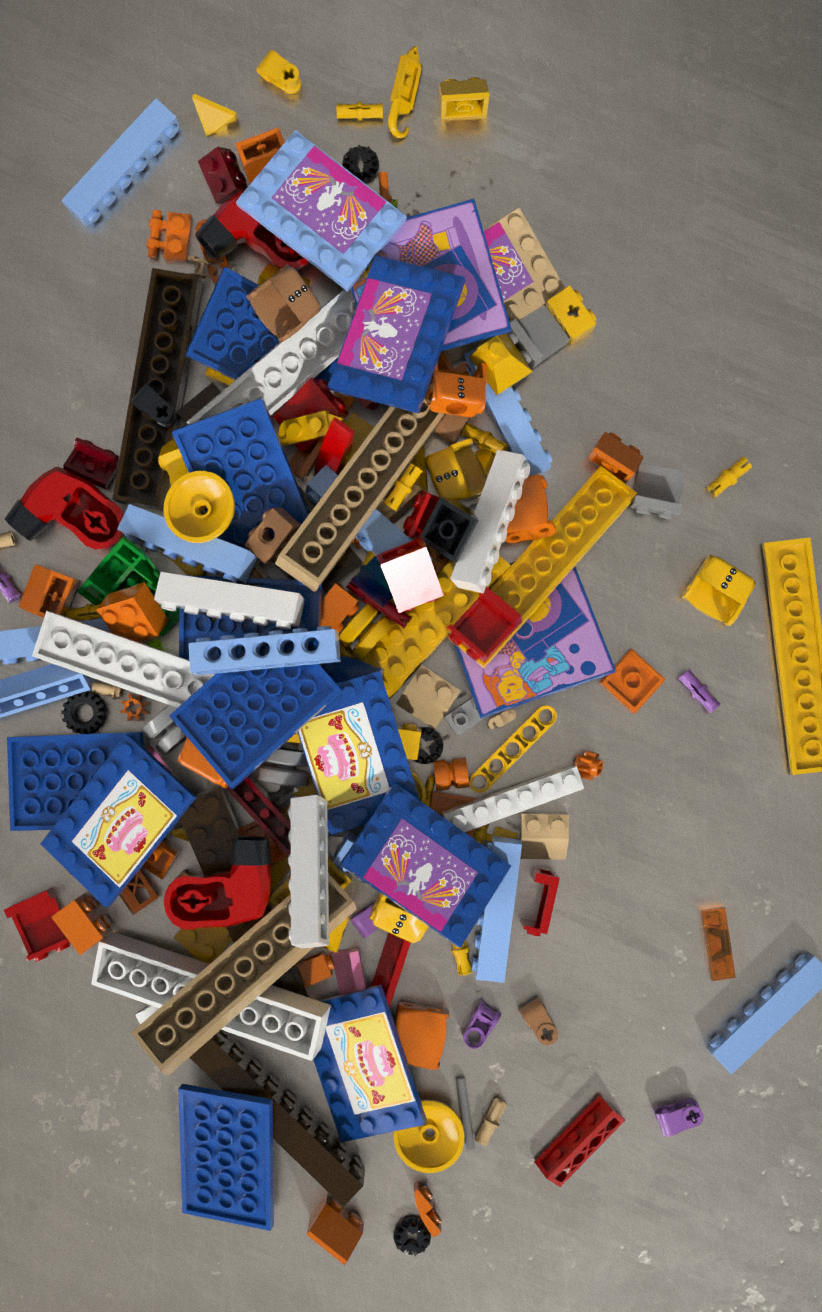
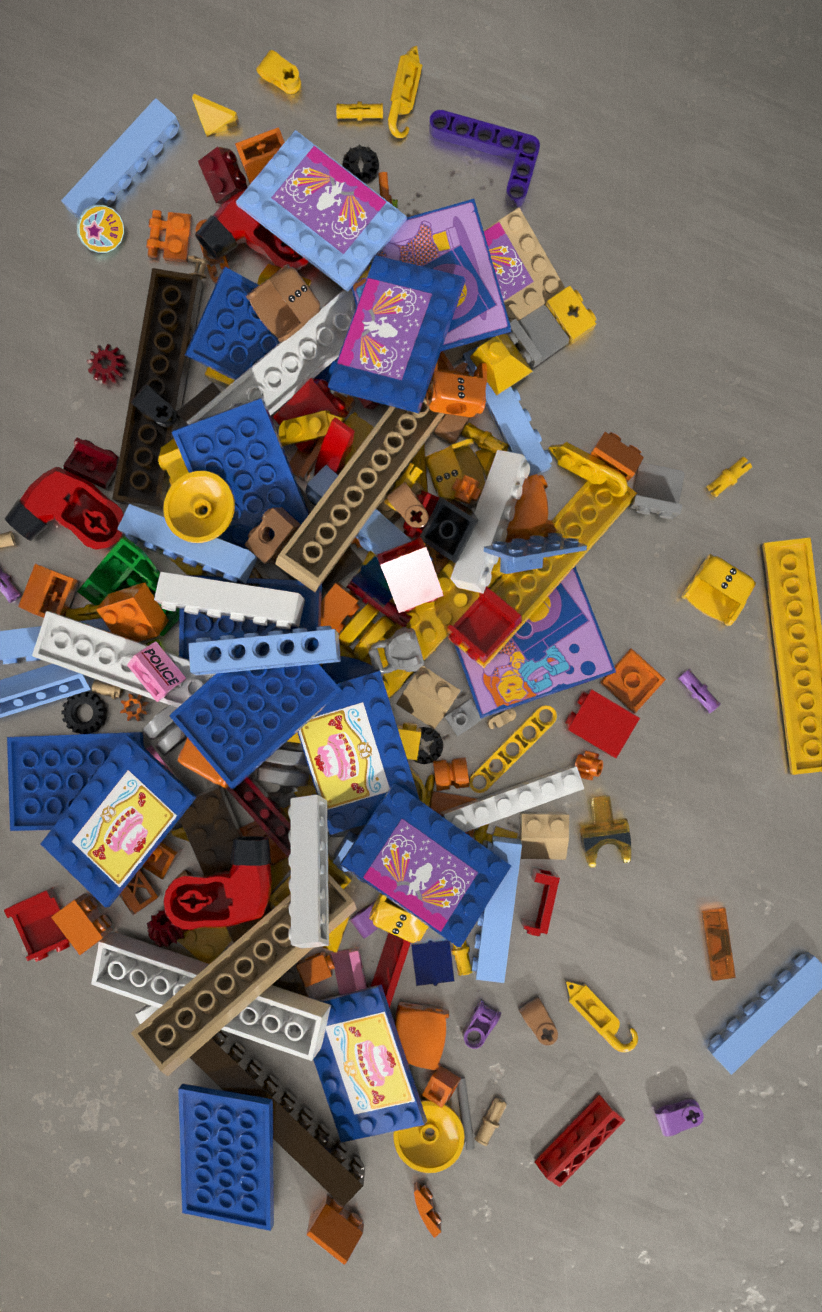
black gear [393,1217,431,1256] -> none
yellow slope [439,77,489,119] -> none
none -> tile [76,204,124,253]
none -> dark red gear [87,344,127,385]
none -> bright pink panel [127,641,186,702]
none -> dark red gear [147,909,188,948]
none -> light grey piece [368,627,424,674]
none -> medium nougat piece [386,482,429,528]
none -> clear blue piece [411,940,455,986]
none -> orange brick [422,1066,461,1108]
none -> dark purple beam [429,110,540,208]
none -> orange gear [451,475,482,505]
none -> medium blue bracket [483,533,587,574]
none -> yellow plate [548,442,628,497]
none -> red panel [565,689,640,758]
none -> yellow plate [566,981,638,1052]
none -> clear yellow connector [580,795,631,868]

